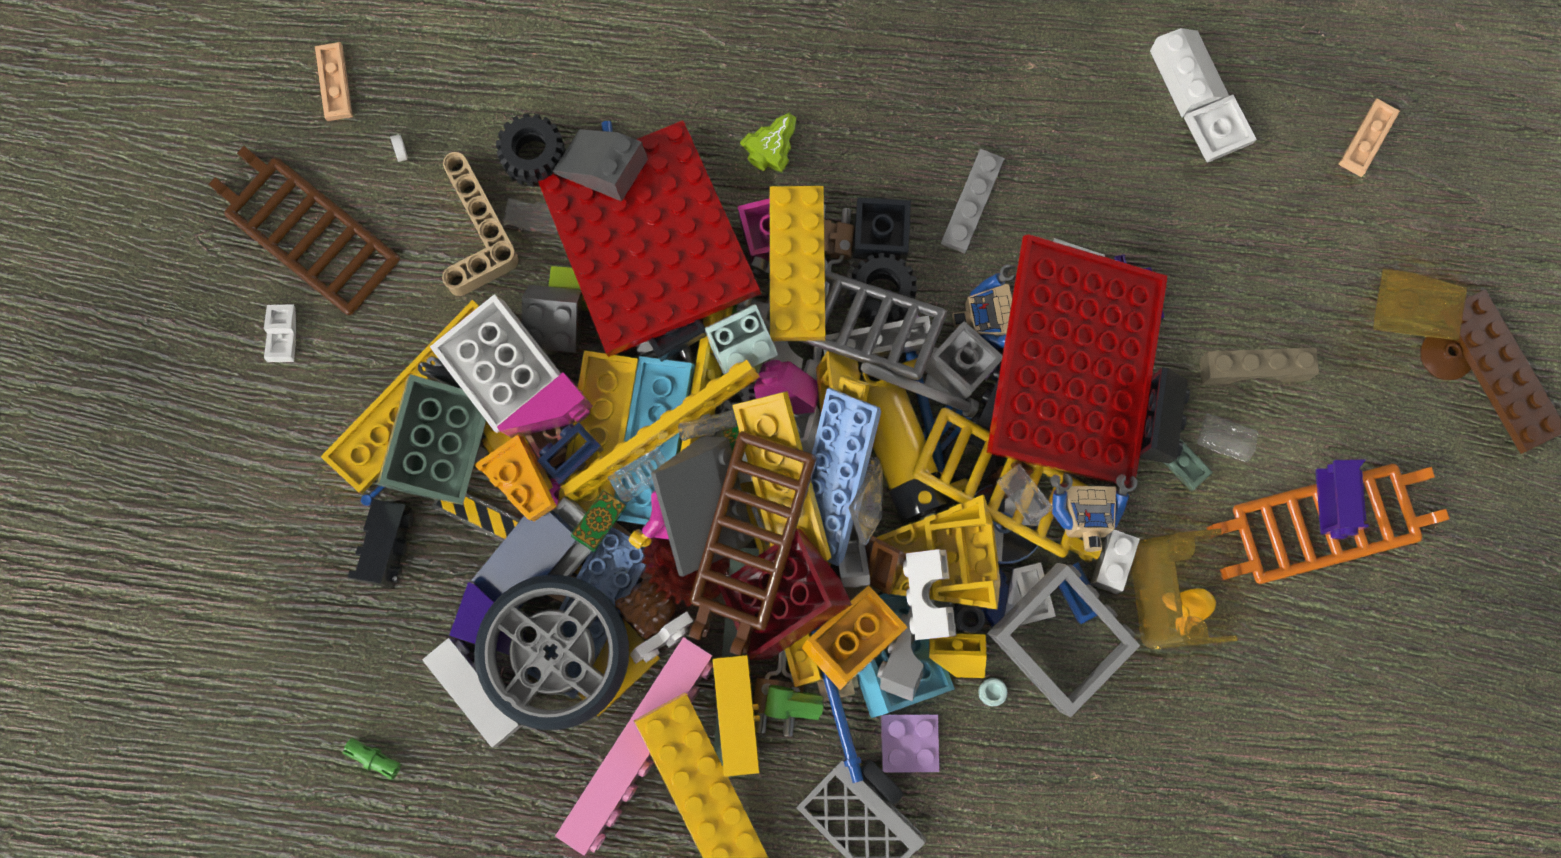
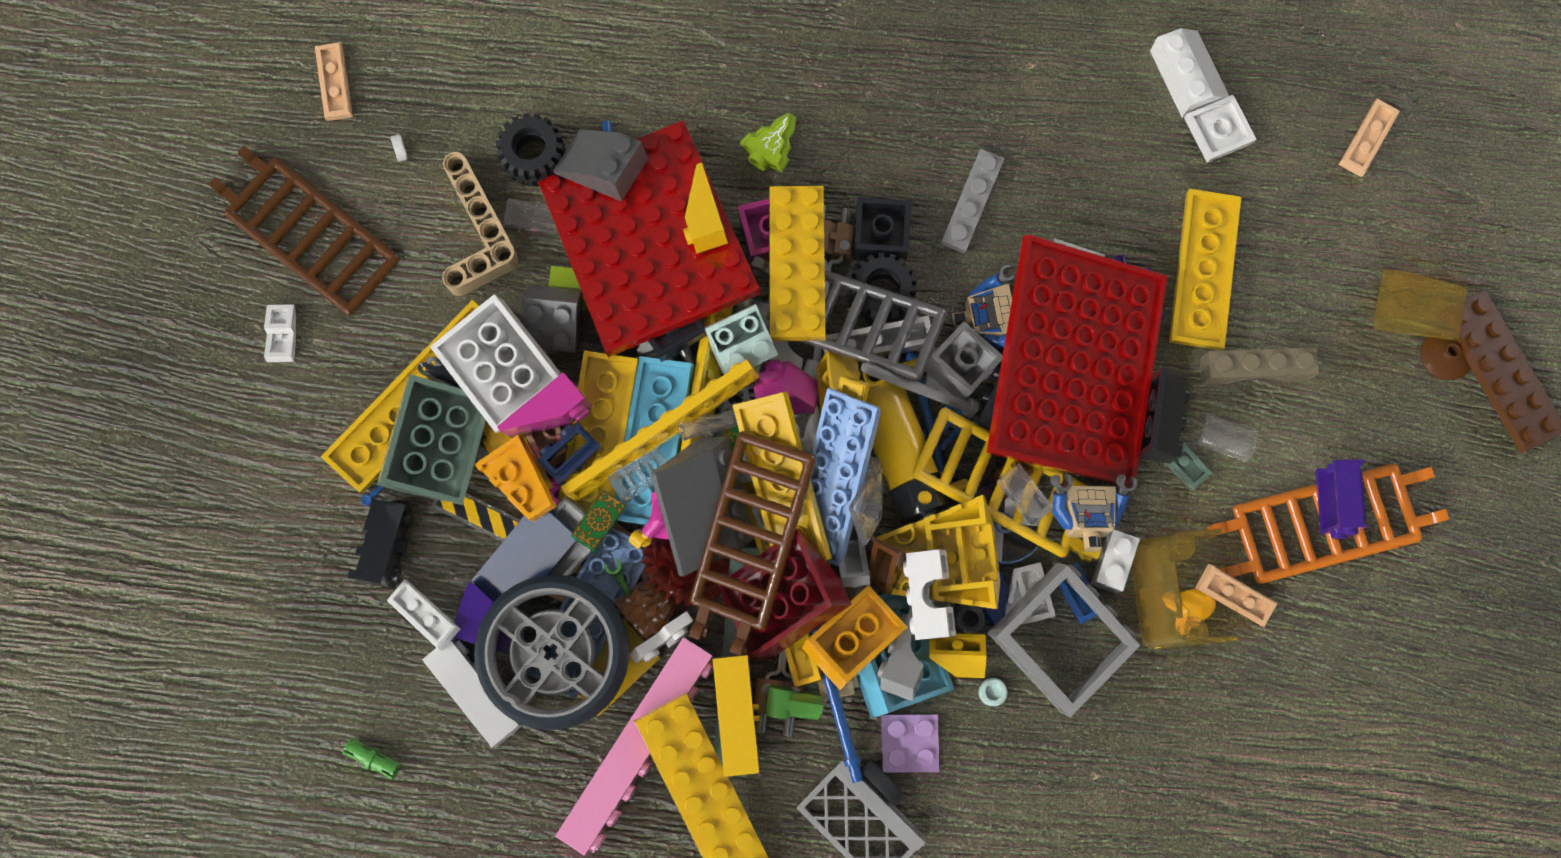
none -> white tile [387,579,460,651]
none -> bright green hand [605,558,630,596]
none -> yellow slope [683,163,728,253]
none -> yellow plate [1169,189,1241,351]
none -> light nougat tile [1195,564,1278,627]

